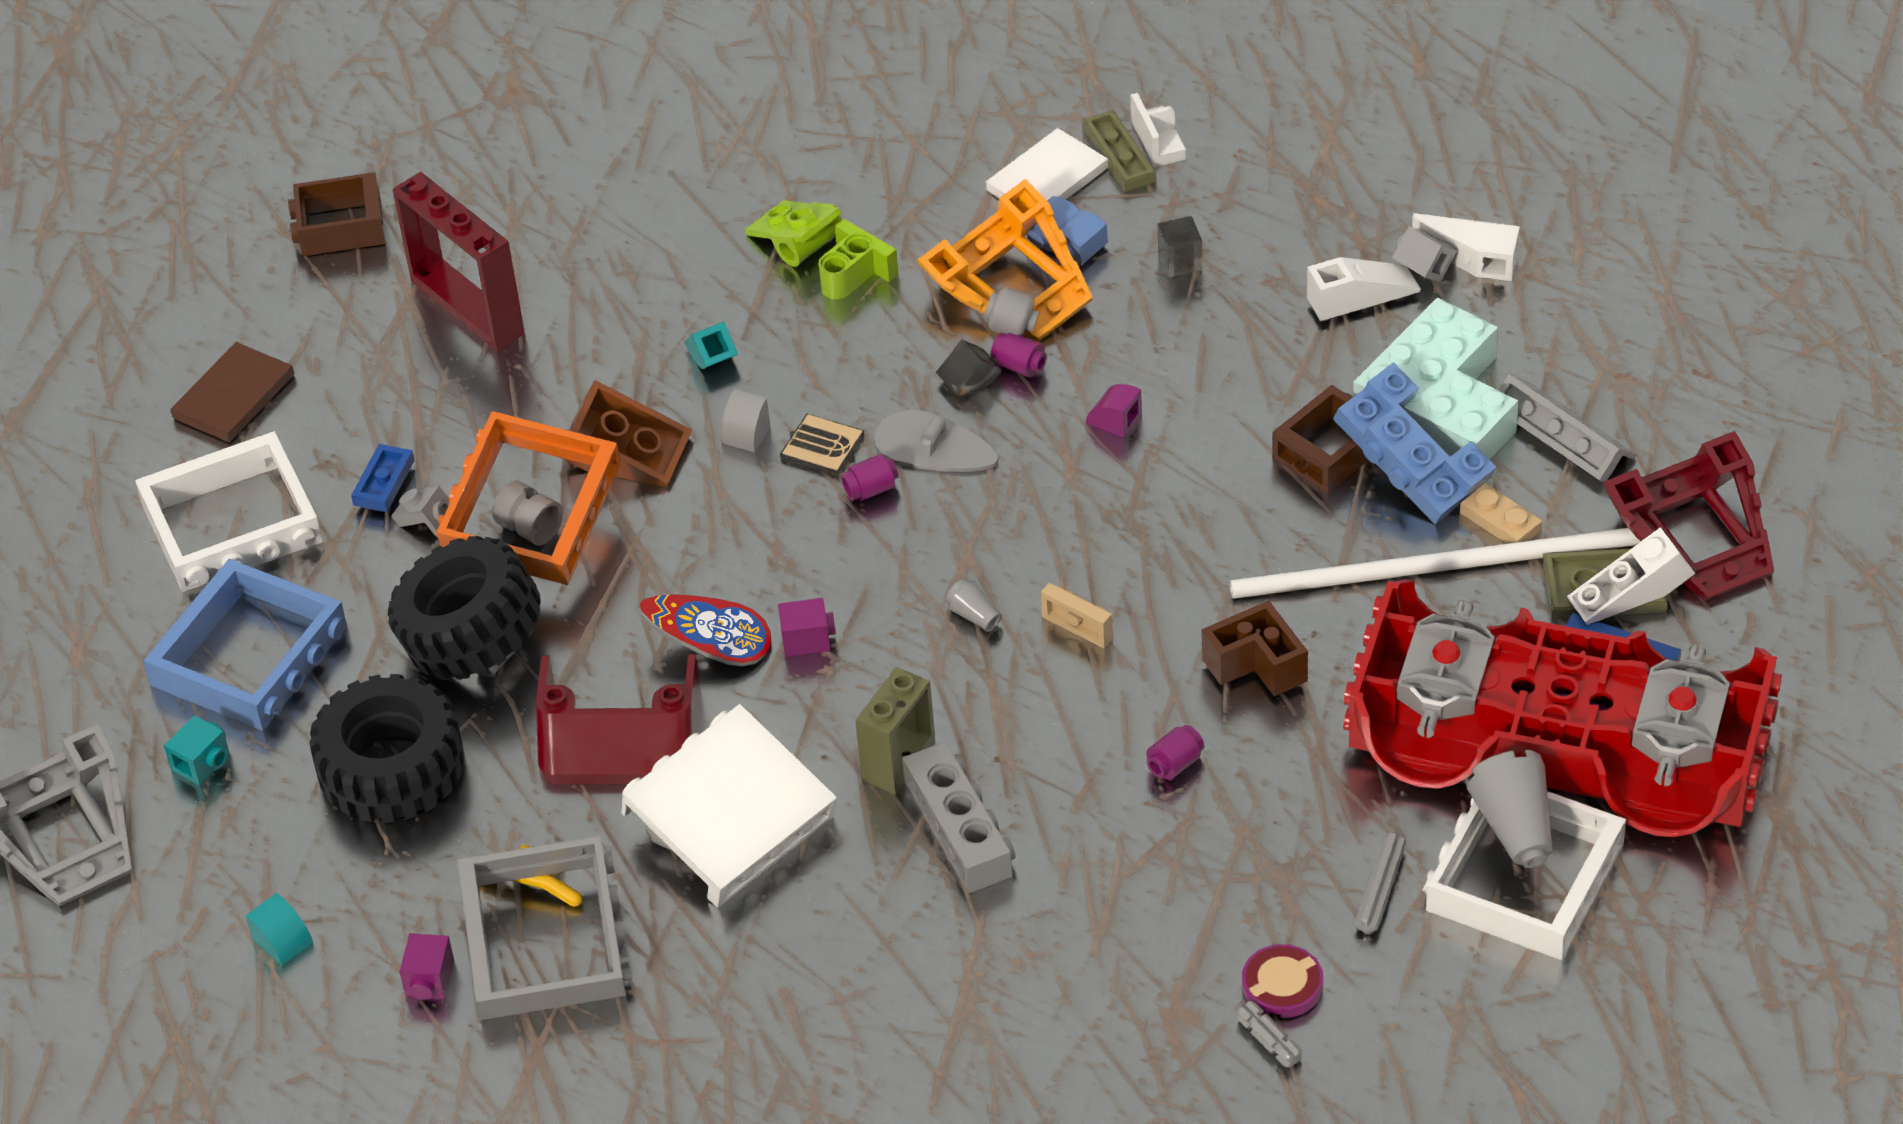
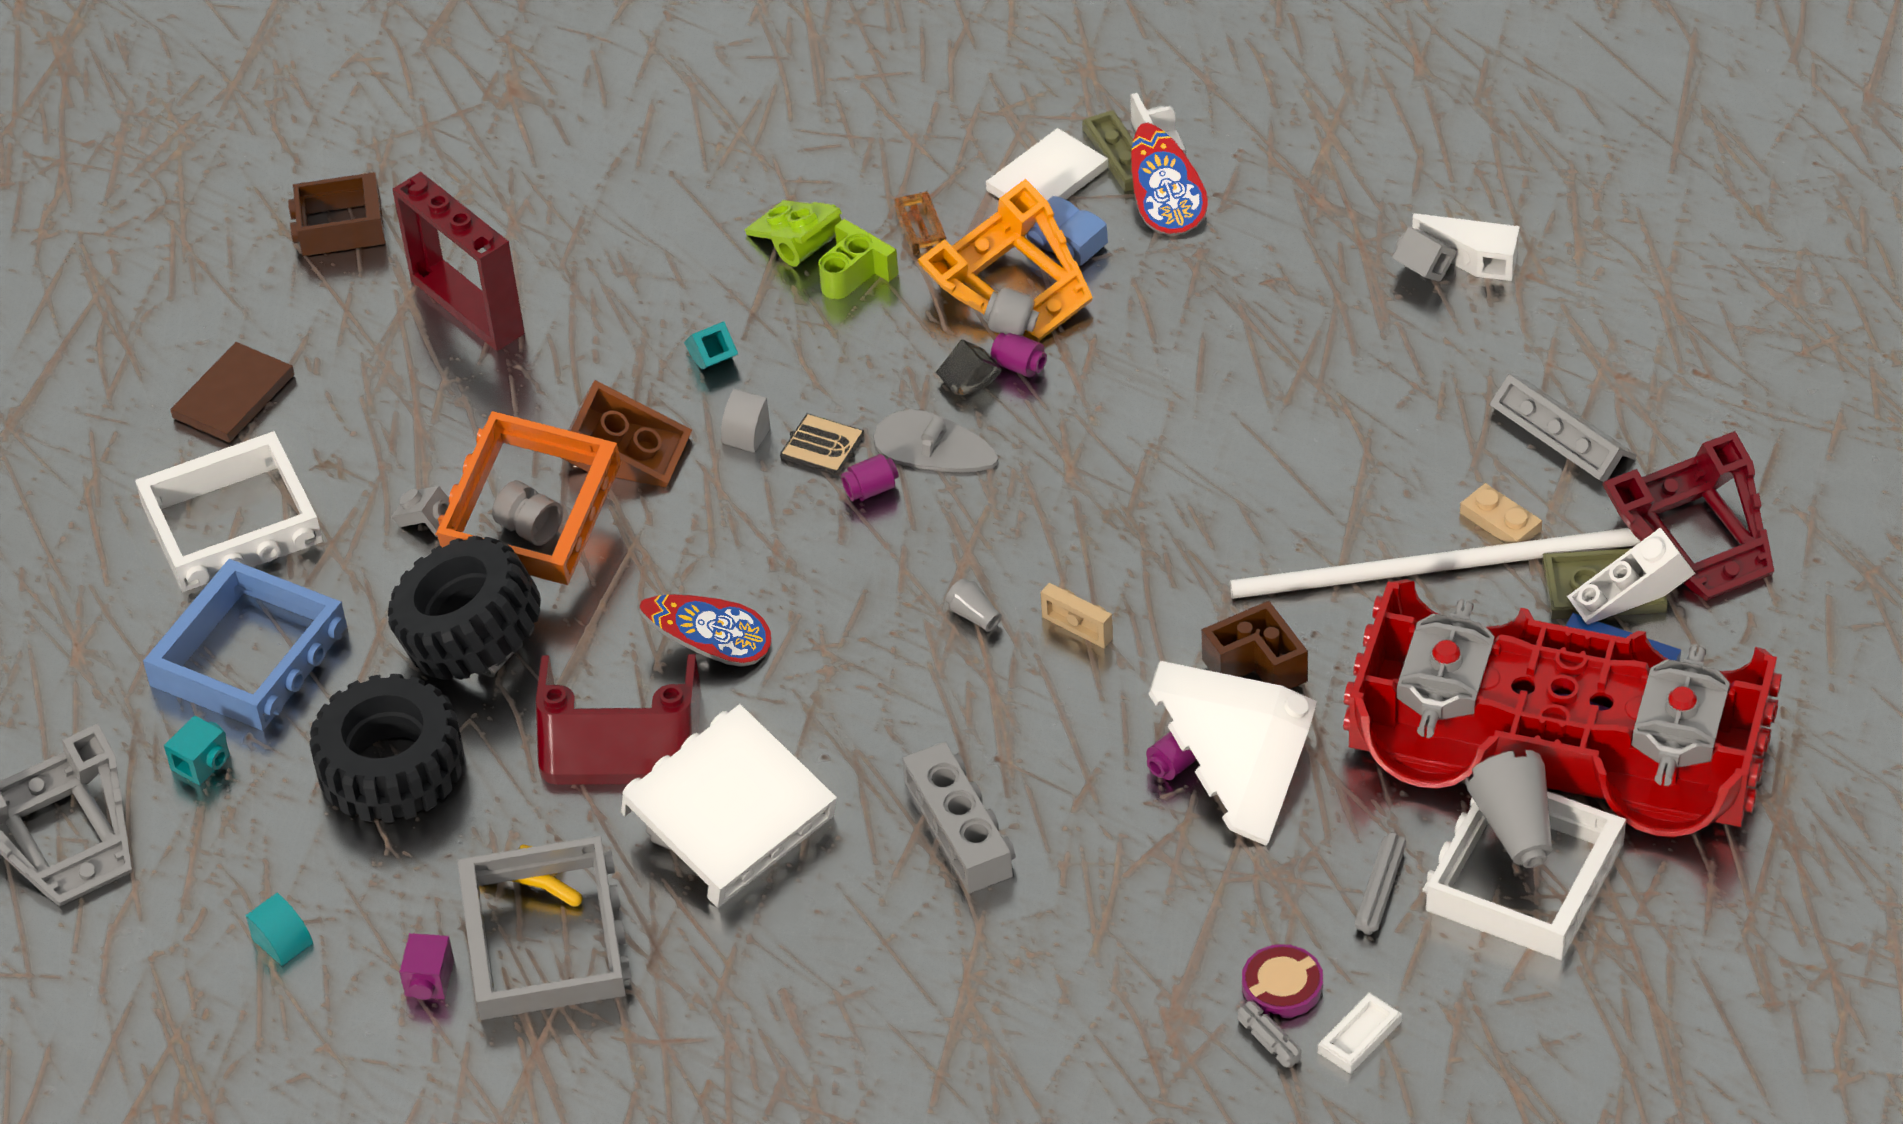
blue plate [351,444,415,512] -> none
magenta brick [778,598,836,657] -> none
olive window [855,667,935,795] -> none
magenta brick [1086,384,1142,438] -> none
clear smoke brick [1157,216,1202,278] -> none
reddish brown window [1272,385,1368,494] -> none
white slope [1307,257,1420,321] -> none
medium blue bracket [1333,362,1497,525] -> none
light aqua brick [1353,297,1518,460] -> none
none -> clear orange tile [894,191,947,255]
none -> shield [1131,123,1208,236]
none -> white slope [1148,661,1317,846]
none -> white tile [1318,992,1402,1075]

